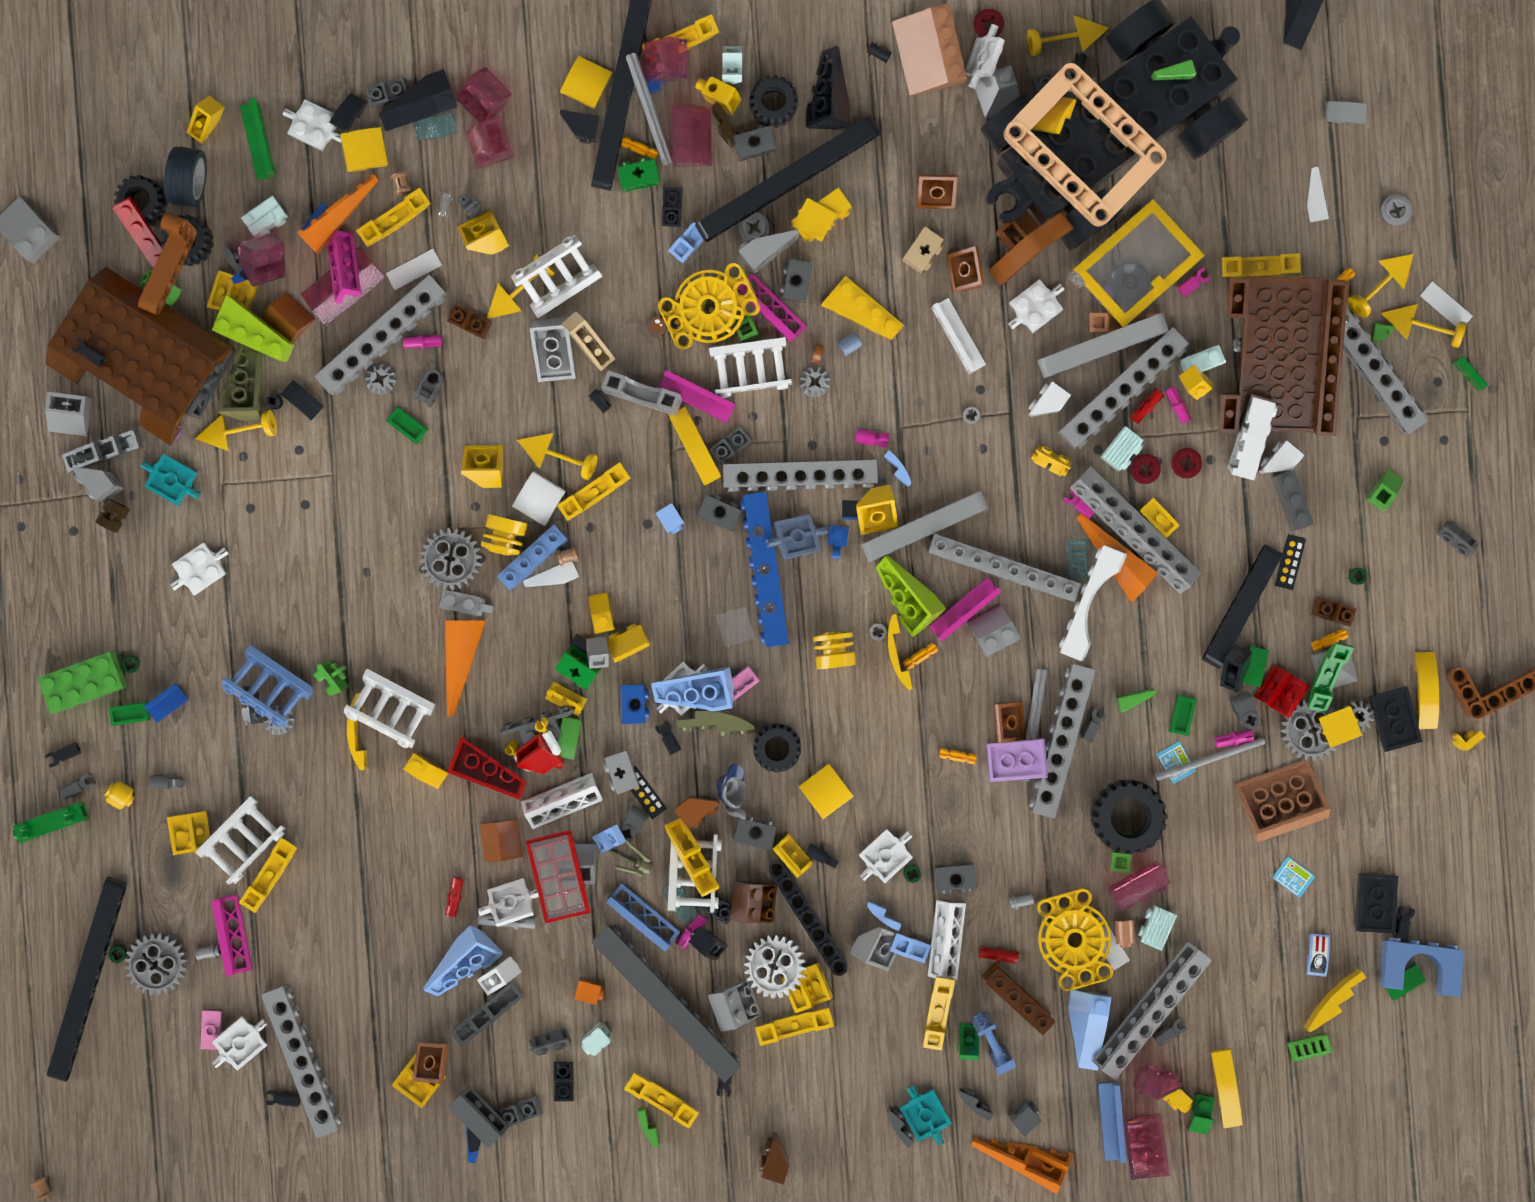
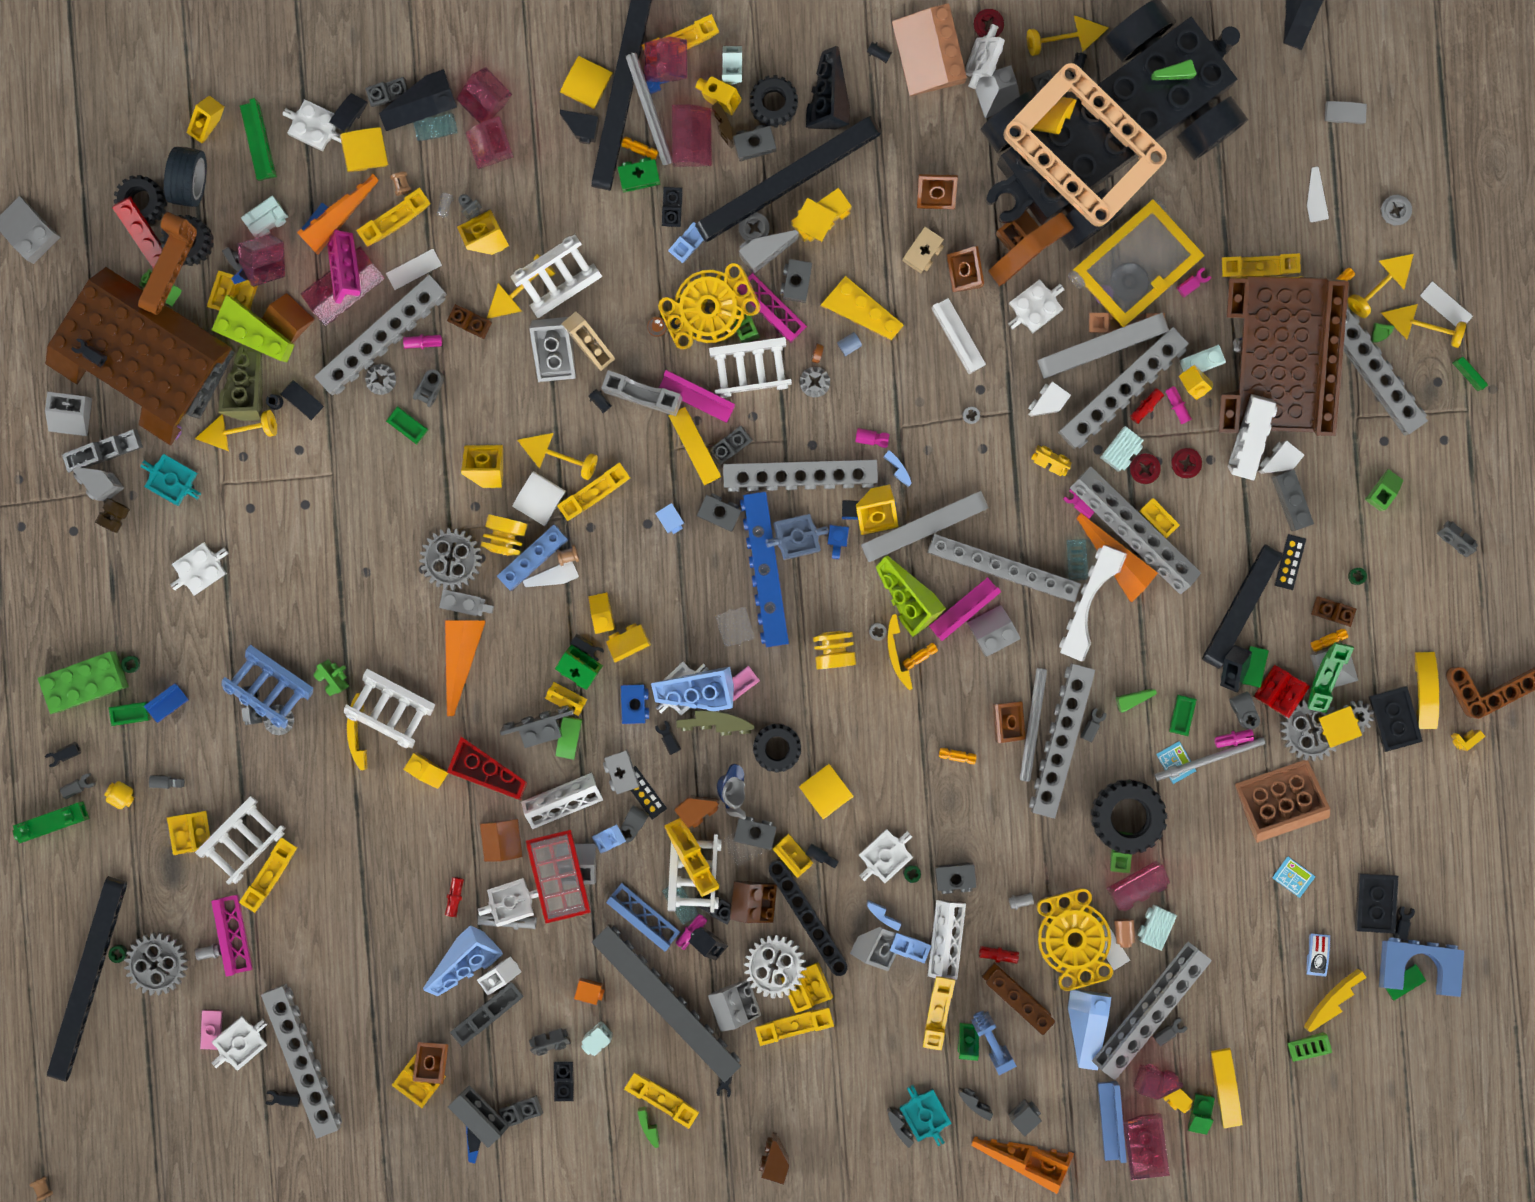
red torso [505,717,565,774] -> none
light grey brick [586,637,609,669] -> none
olive plant [608,838,653,877] -> none
lavender tile [987,739,1048,782] -> none

